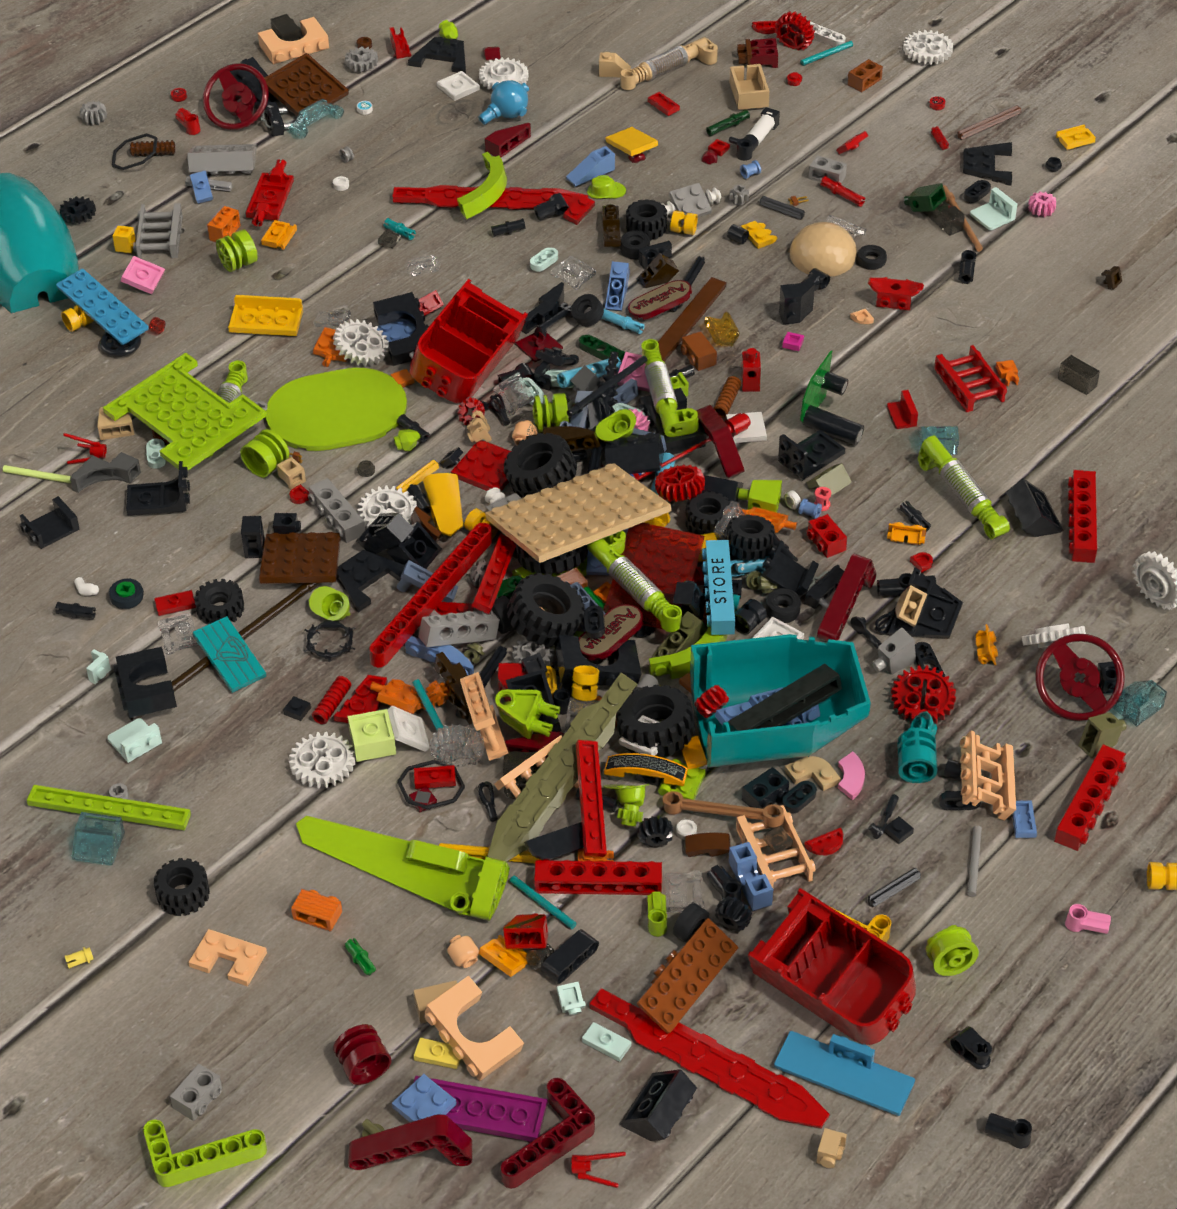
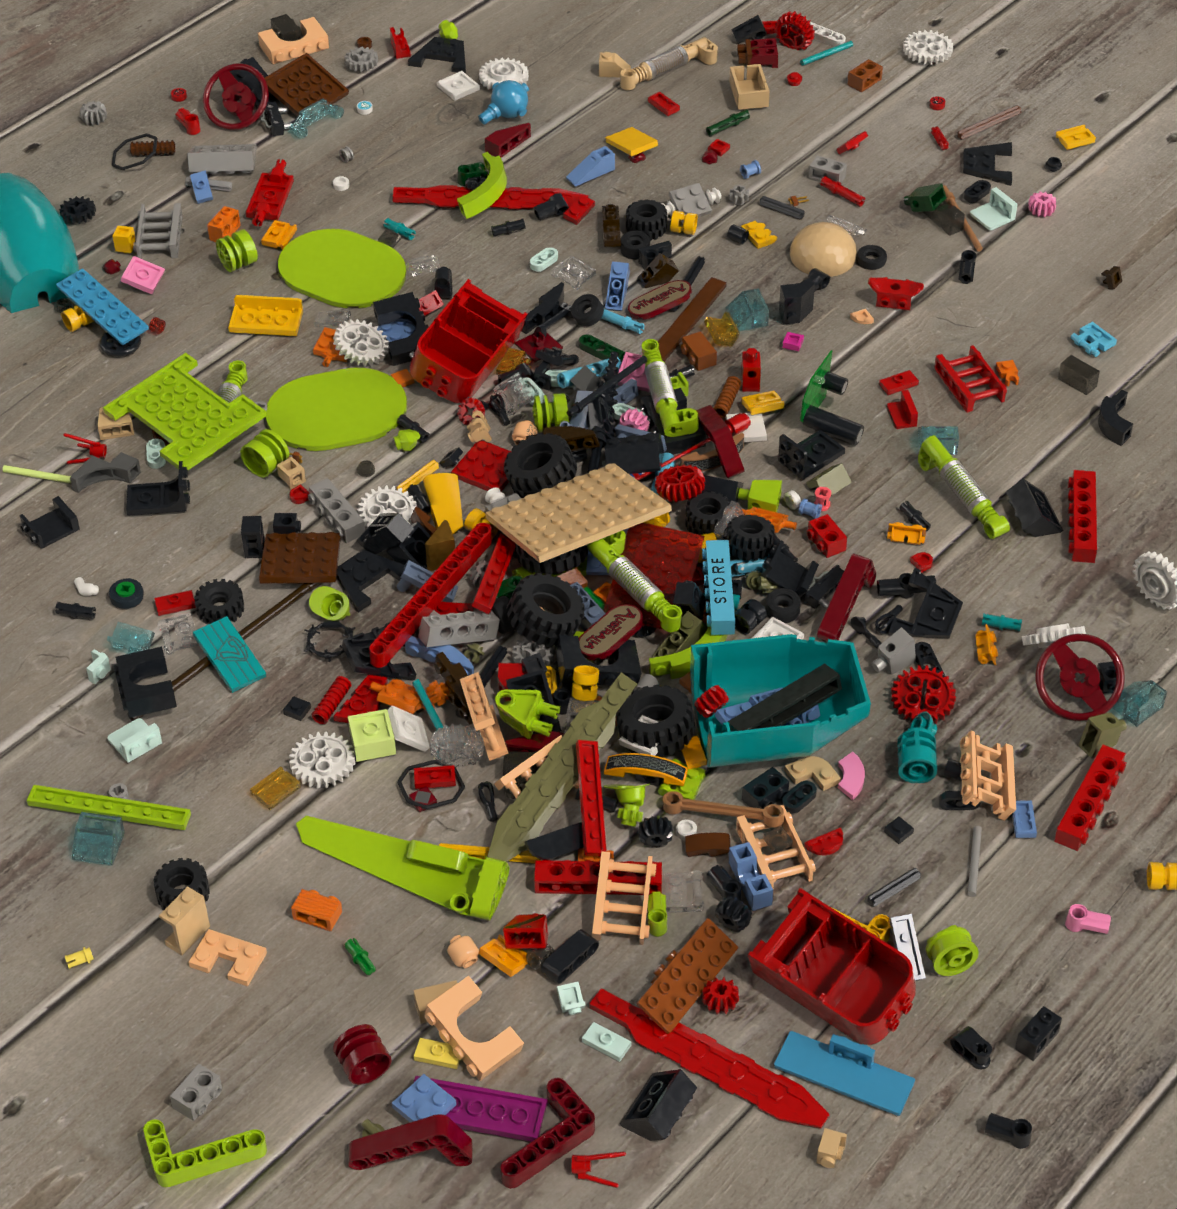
dark red slope [483,46,501,60] -> none
teal bar [510,875,577,929] -> none
black plate [584,605,605,639] -> none
lime piece [587,175,626,199] -> none
lime piece [595,409,636,441] -> none
black tyre [673,903,709,943] -> none
black piece [729,107,780,161] -> none
black piece [868,794,899,839] -> none
tan slope [895,585,927,627] -> none
none -> clear smoke plate [55,298,72,313]
none -> dark red piece [103,259,121,275]
none -> clear light blue bracket [106,622,155,653]
none -> tan panel [159,886,210,956]
none -> clear yellow plate [250,767,301,810]
none -> lime tile [278,229,406,308]
none -> black wing [342,623,417,680]
none -> pearl gold slope [425,520,455,571]
none -> black piece [434,266,452,298]
none -> dark green piece [457,162,489,186]
none -> black gear [465,176,487,190]
none -> clear yellow plate [496,348,532,375]
none -> light nougat fence [592,851,656,945]
none -> slope [680,432,744,472]
none -> red gear [702,977,739,1014]
none -> clear light blue slope [725,288,769,332]
none -> black plate [731,15,767,44]
none -> yellow plate [741,391,784,415]
none -> red plate [879,370,919,395]
none -> piece [889,914,926,981]
none -> teal pin [982,613,1022,631]
none -> black brick [1015,1006,1062,1061]
none -> medium azure plate [1071,322,1117,357]
none -> black arch [1098,390,1133,446]

